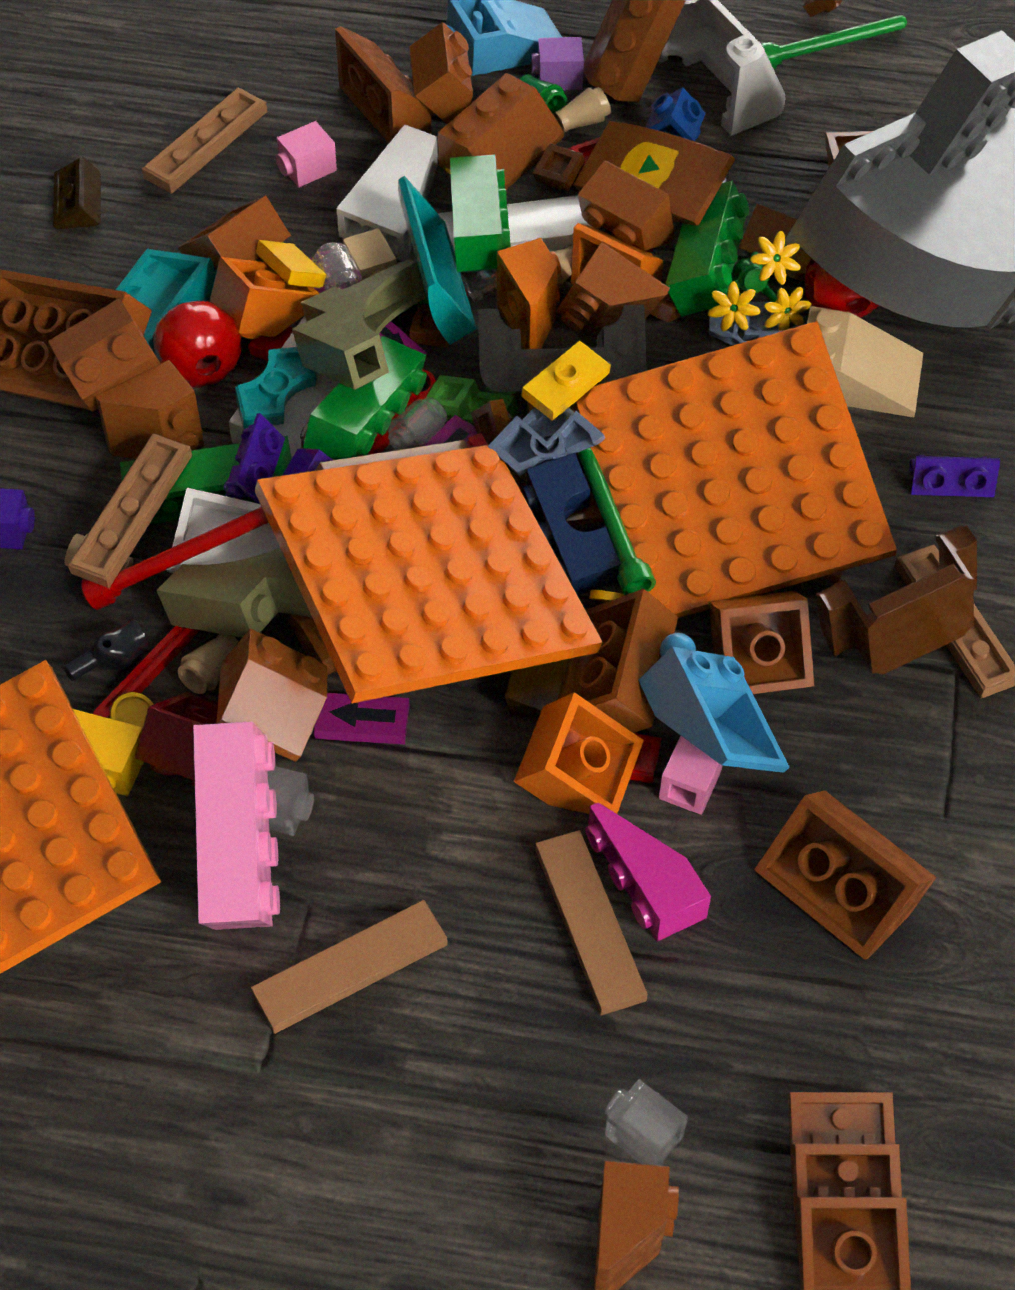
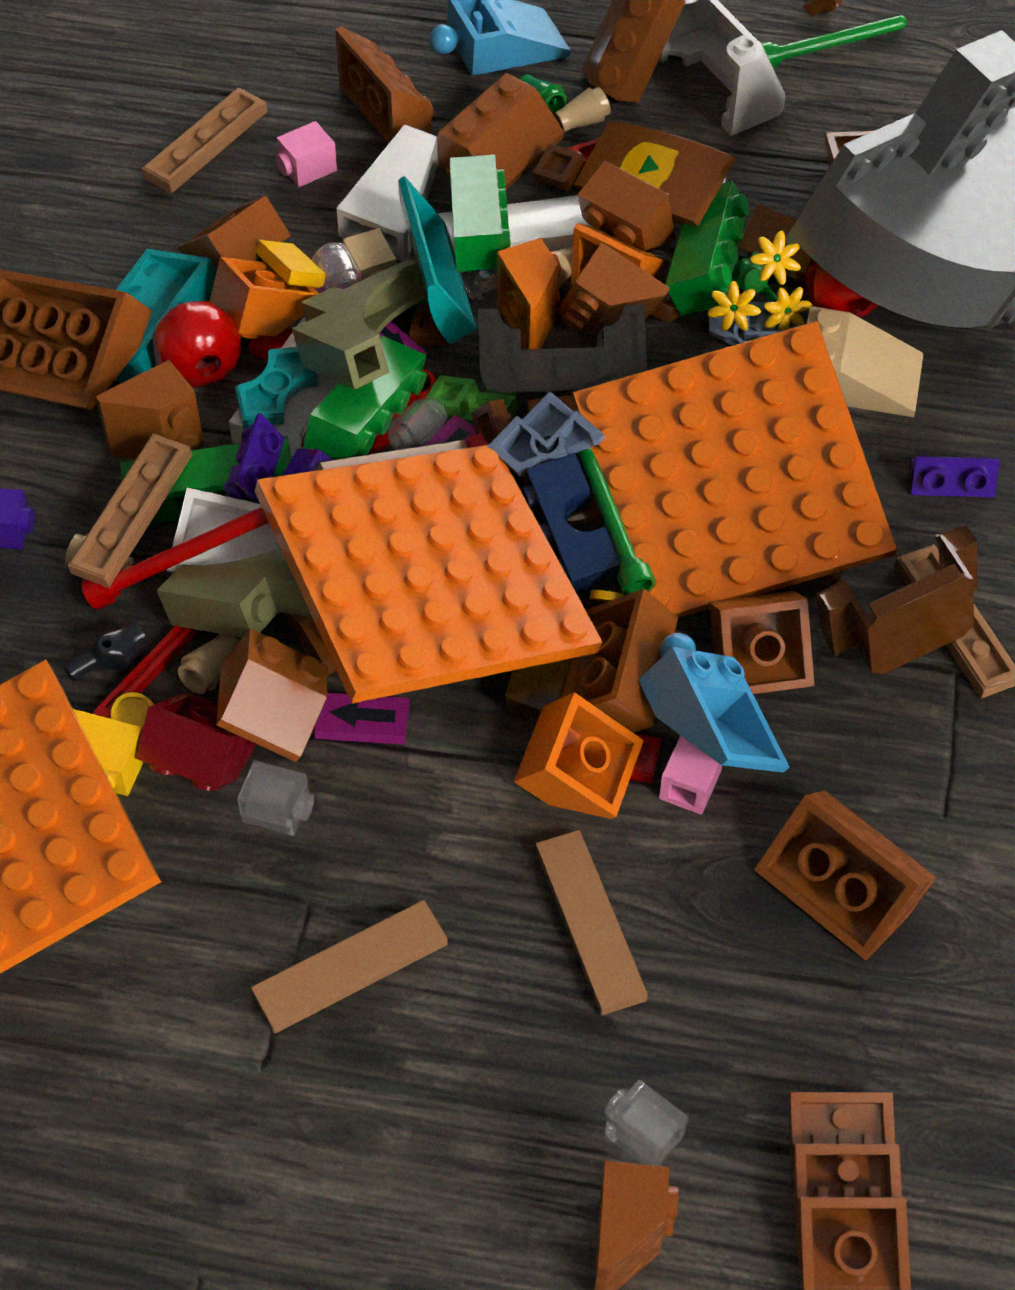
dark orange slope [48,298,161,412] -> none
dark brown slope [53,157,101,229] -> none
bright pink brick [193,722,280,930] -> none
dark orange slope [409,22,473,124] -> none
yellow plate [521,341,611,421] -> none
medium lavender brick [531,37,584,90] -> none
dark pink slope [585,802,711,942] -> none
blue brick [646,87,706,141] -> none

